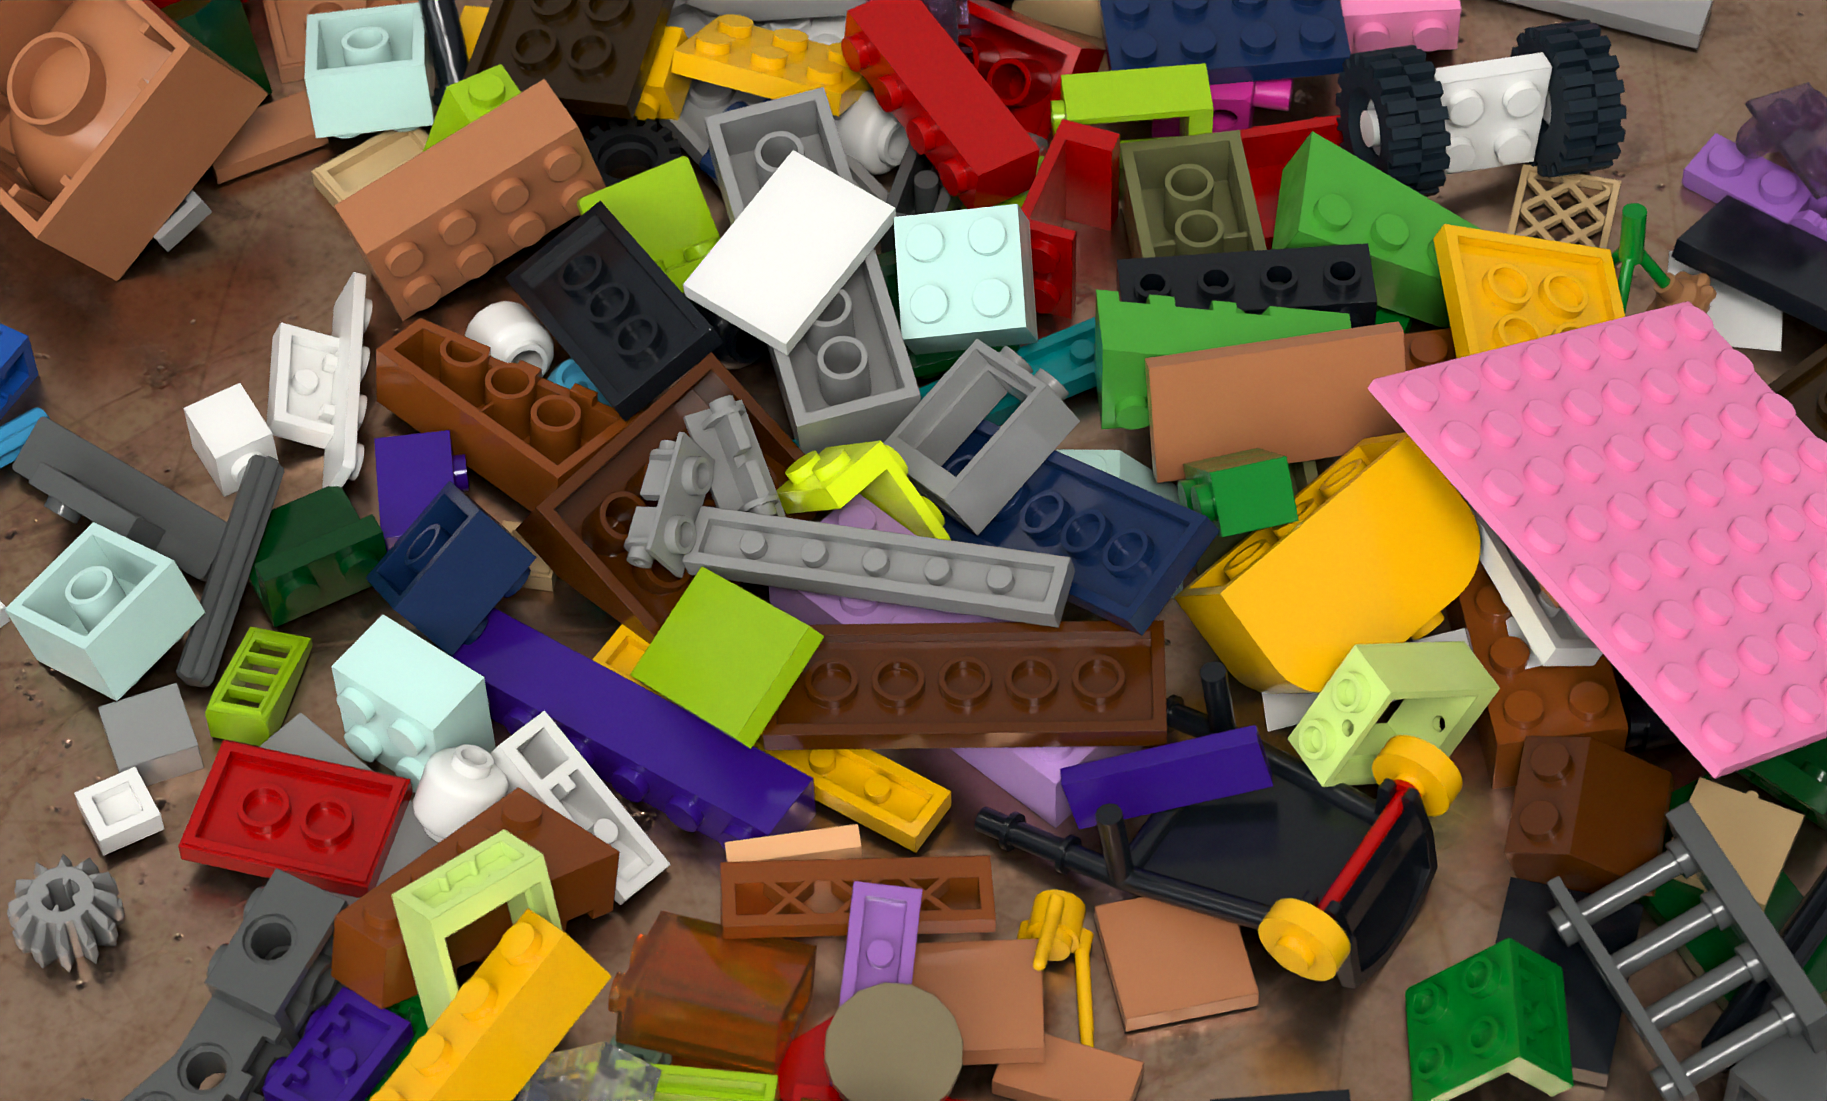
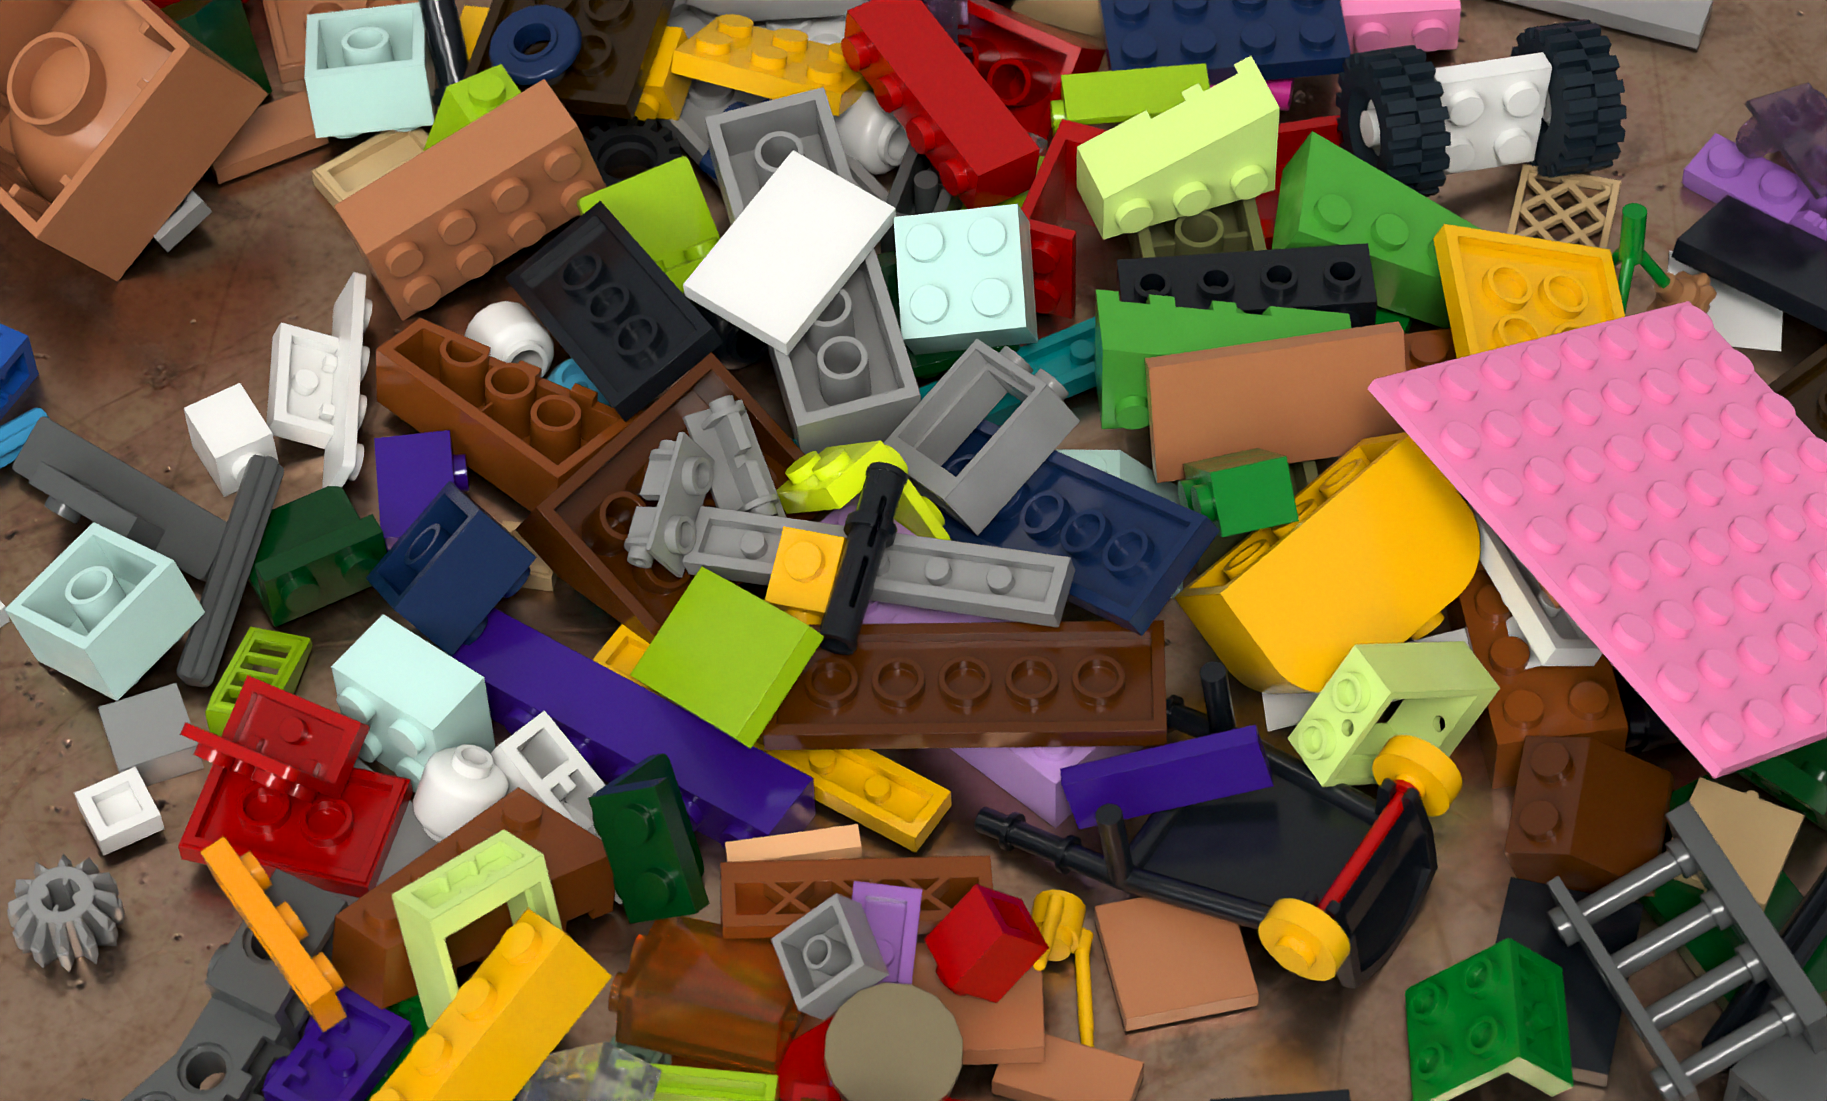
none -> red bracket [180,675,370,804]
none -> light orange plate [201,837,347,1032]
none -> dark blue piece [489,4,582,85]
none -> dark green bracket [588,753,710,924]
none -> yellow bracket [764,526,847,625]
none -> light grey piece [771,893,889,1020]
none -> black pin [819,462,908,655]
none -> red brick [924,884,1049,1003]
none -> yellowish green wedge [1076,56,1280,240]

